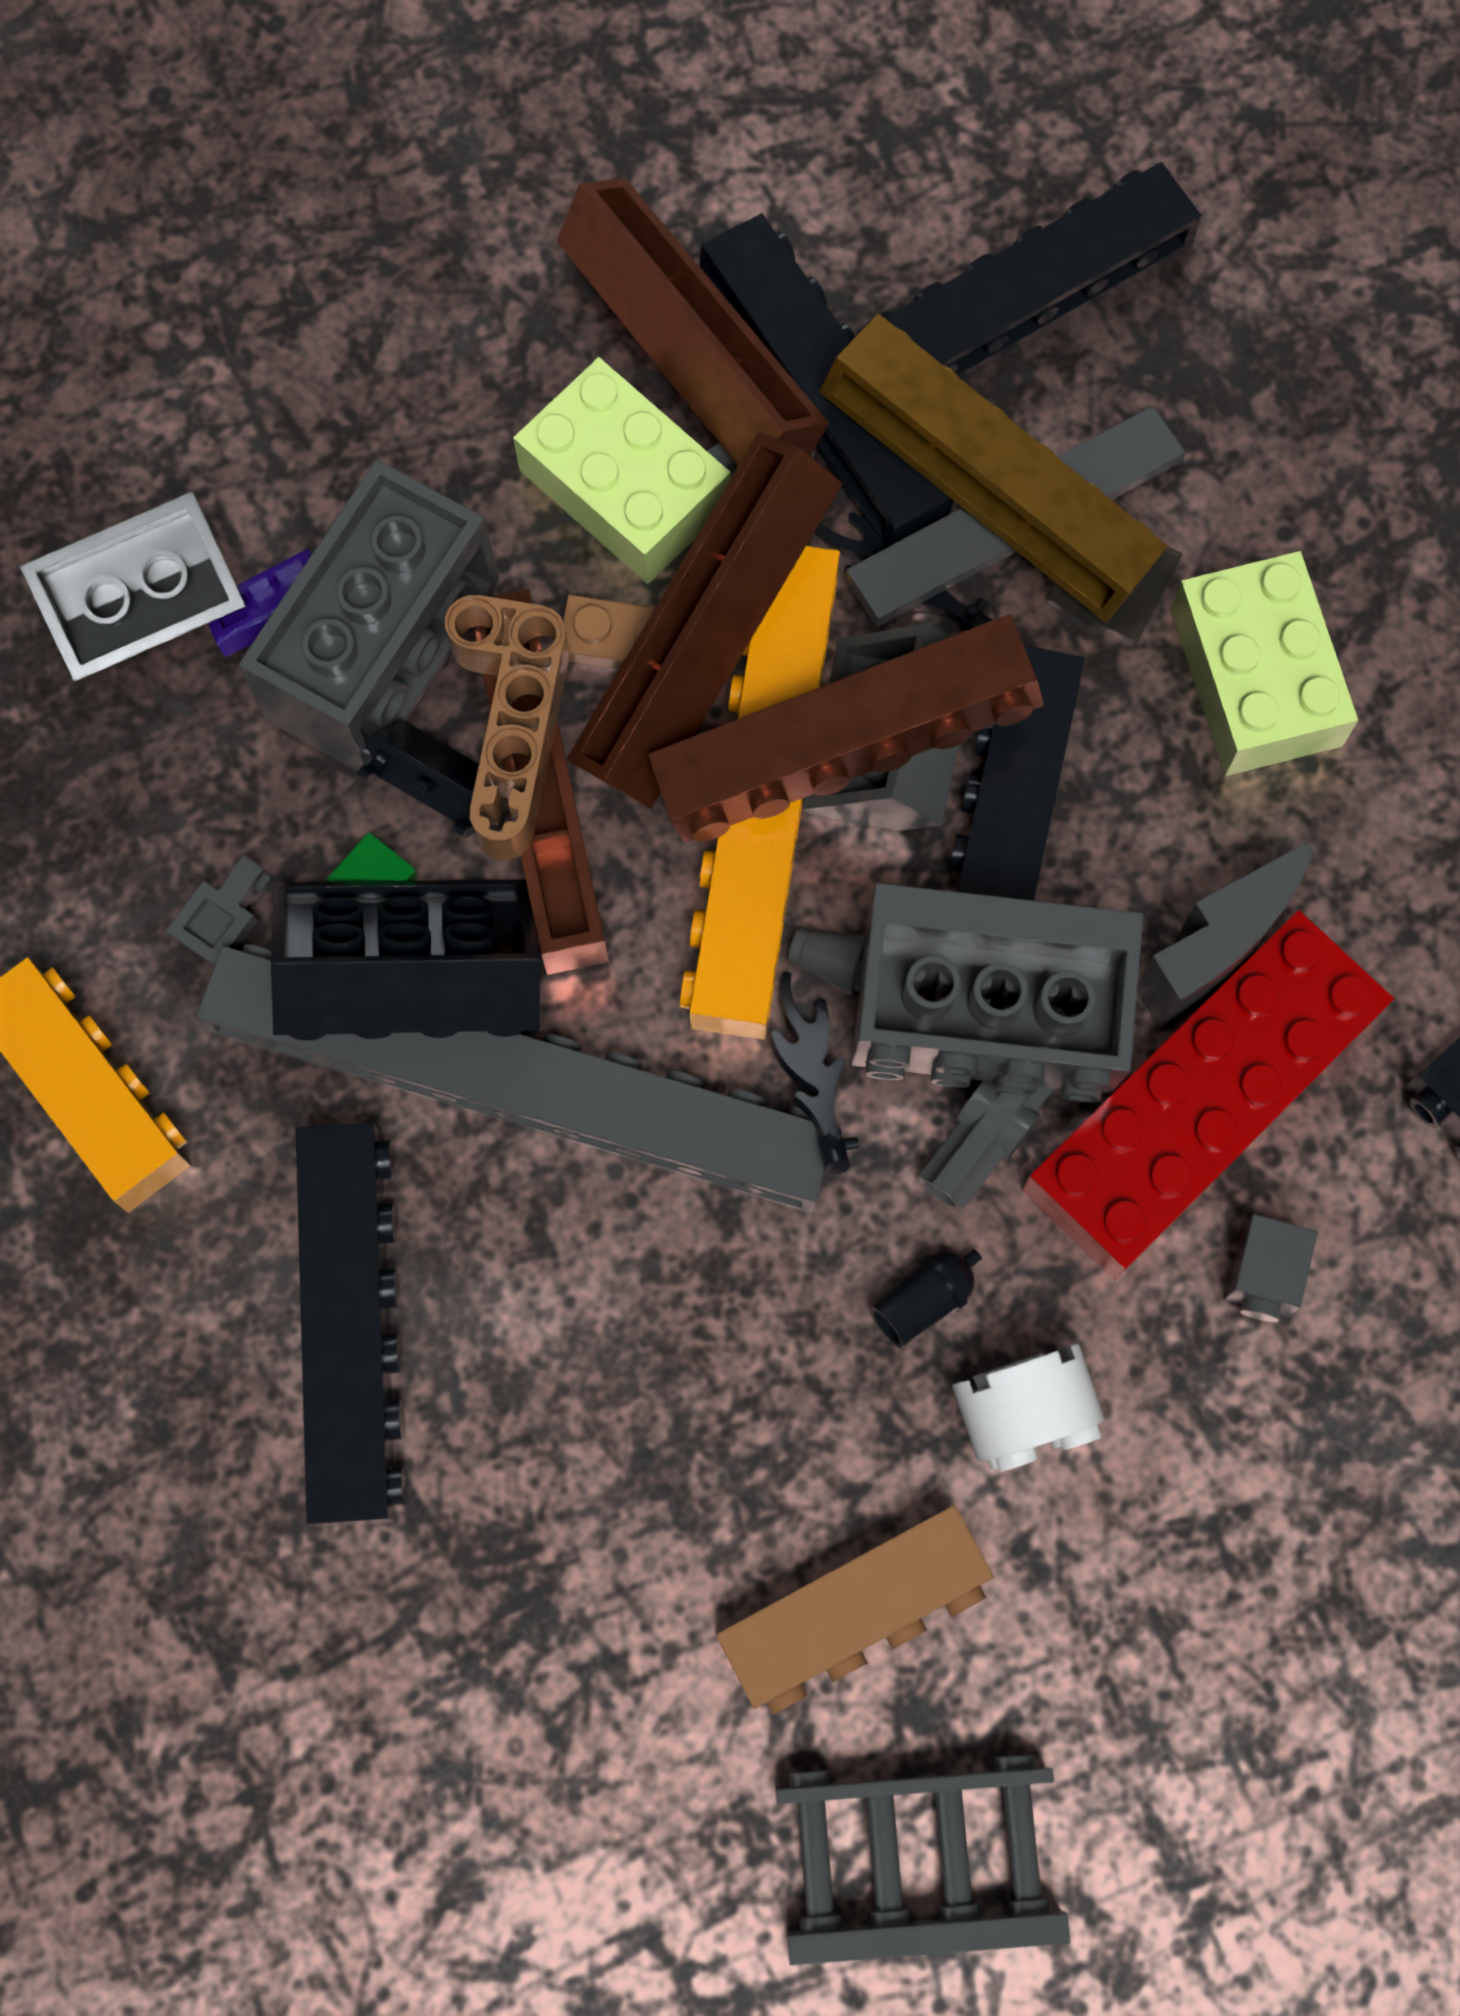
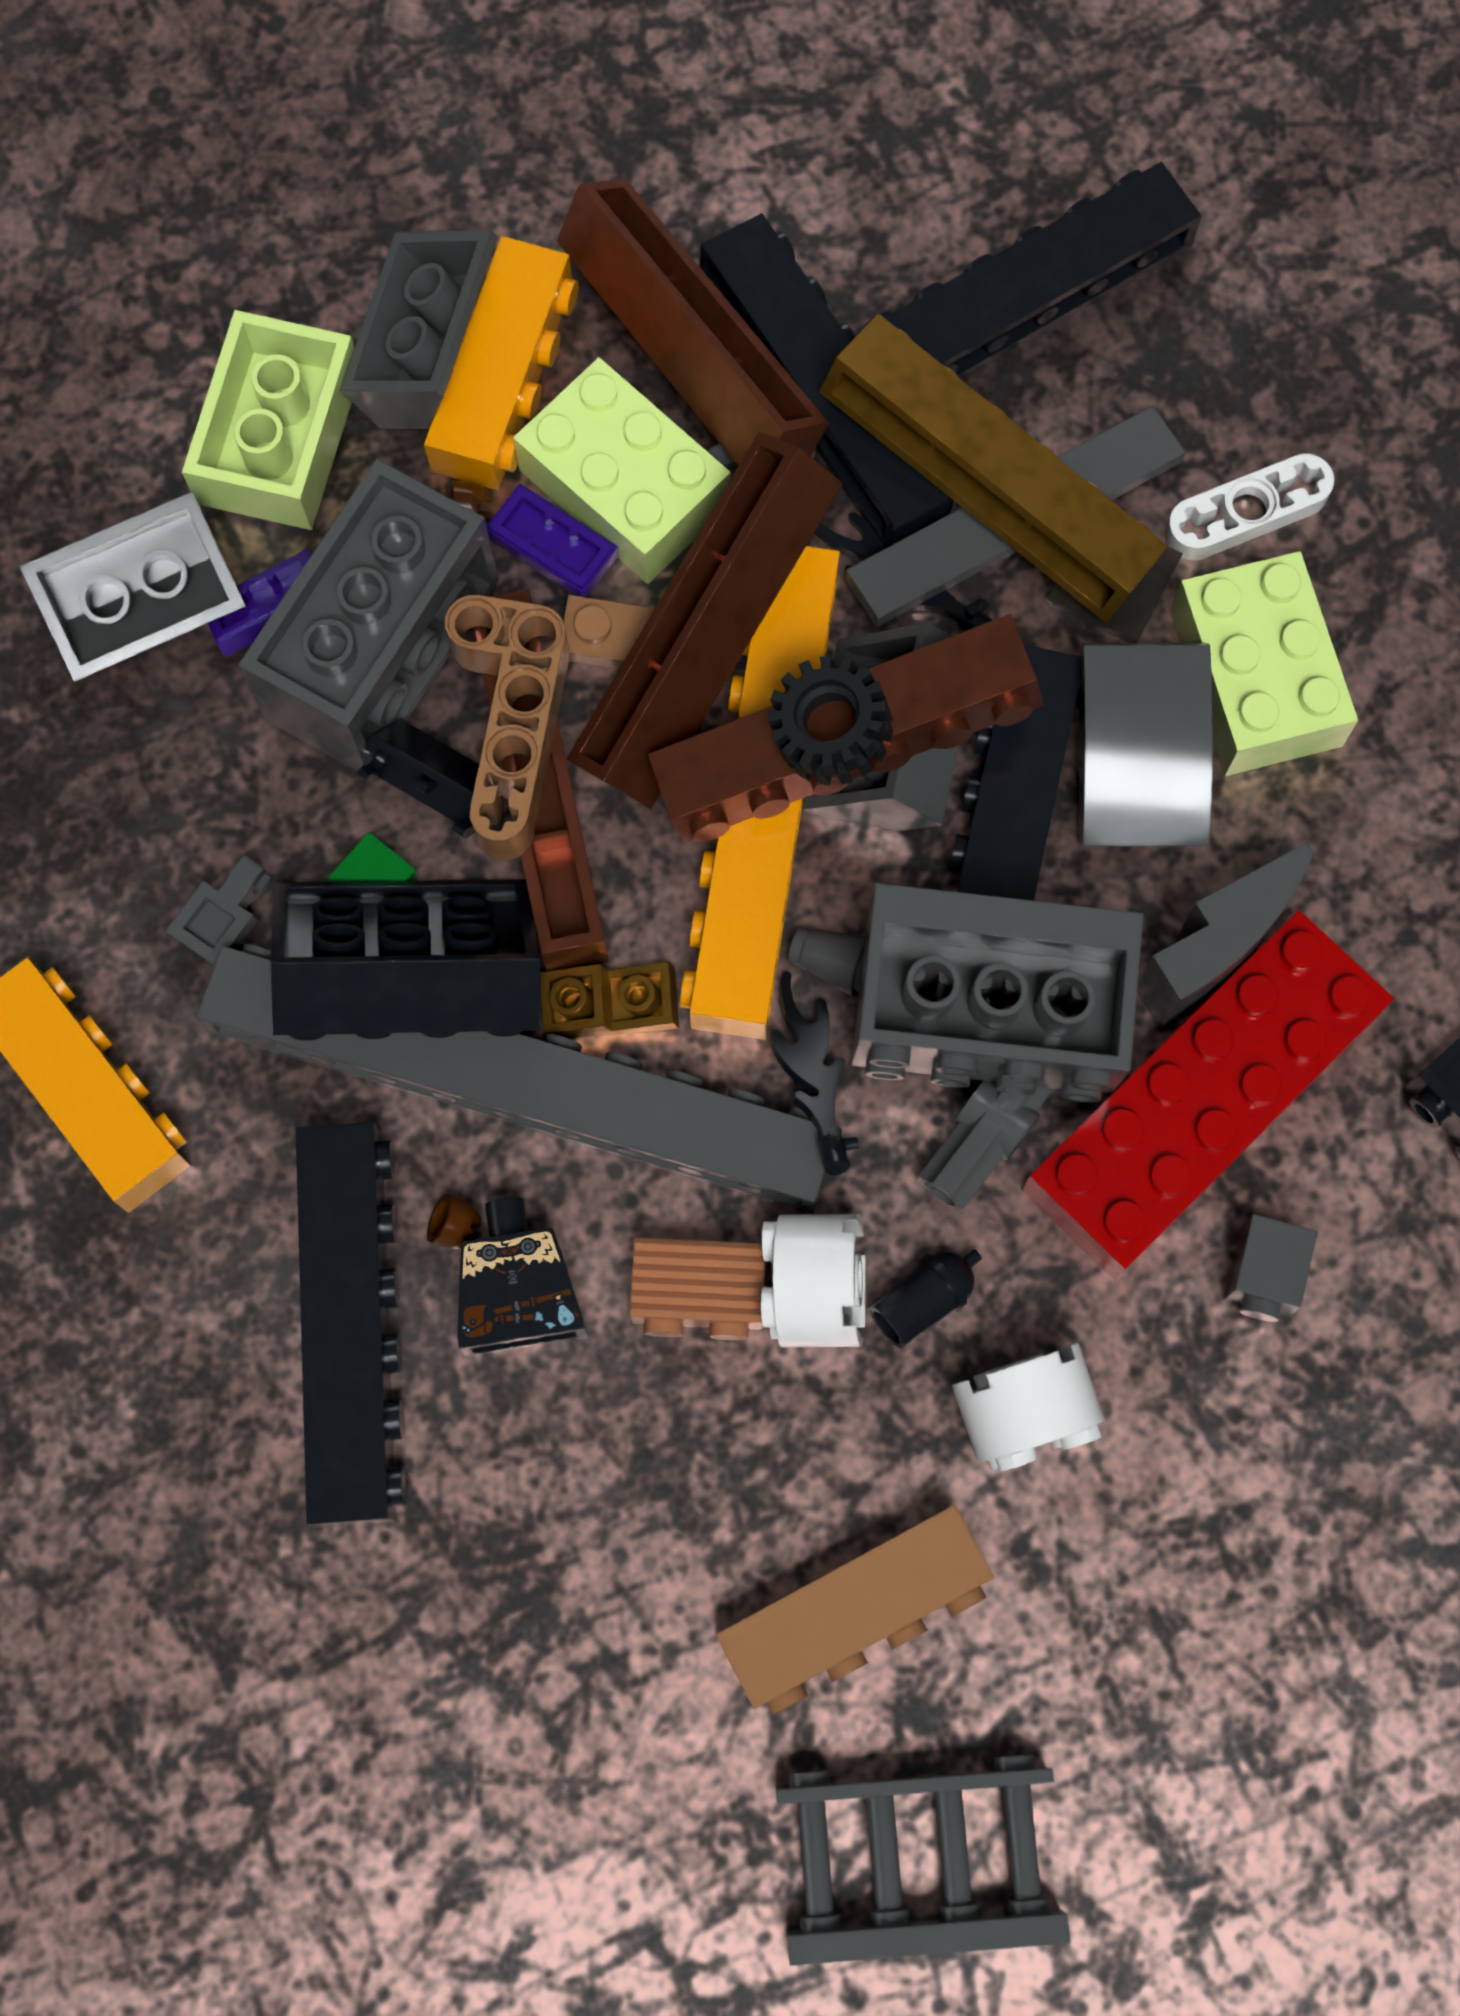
none -> yellowish green brick [182,310,355,530]
none -> dark grey slope [340,230,498,429]
none -> light orange brick [424,236,579,491]
none -> reddish brown hinge [427,1193,482,1250]
none -> reddish brown hinge [450,481,493,524]
none -> torso [458,1197,588,1357]
none -> dark purple plate [487,483,619,597]
none -> pearl gold slope [540,962,679,1037]
none -> nougat brick [630,1237,765,1341]
none -> white brick [761,1214,866,1347]
none -> black tyre [768,656,893,786]
none -> dark grey slope [1077,643,1213,846]
none -> white beam [1165,454,1334,561]

